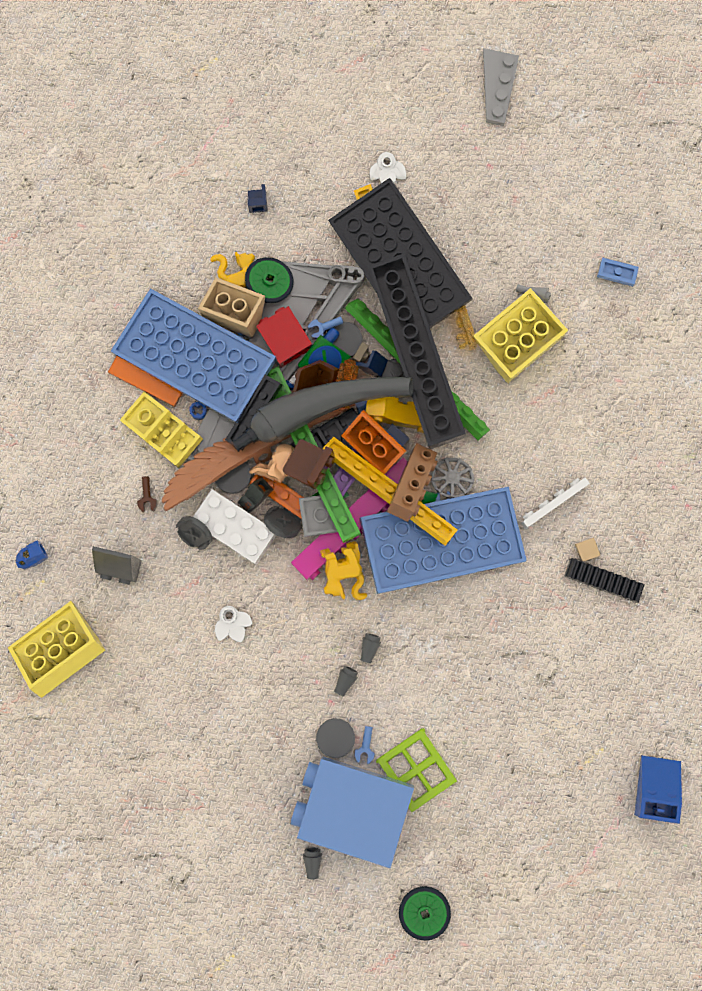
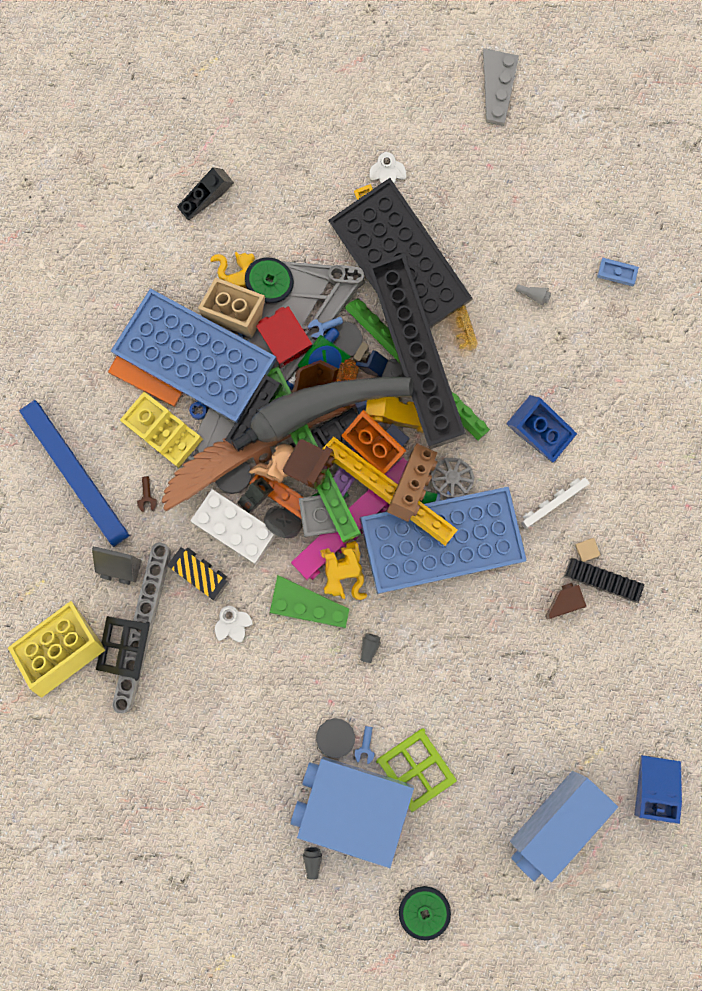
blue rock [16,540,48,569] -> none
dark grey tile [176,516,212,550] -> none
dark blue panel [247,184,268,213] -> none
dark grey cone [334,666,358,696] -> none
light yellow slope [473,288,568,383] -> none
none -> blue beam [19,400,130,547]
none -> black window [96,616,150,681]
none -> light grey beam [112,542,171,713]
none -> brick [167,547,229,601]
none -> black slope [177,167,234,220]
none -> bright green wing [270,575,349,628]
none -> blue slope [507,395,577,463]
none -> medium blue brick [510,771,618,883]
none -> reddish brown slope [546,583,587,620]

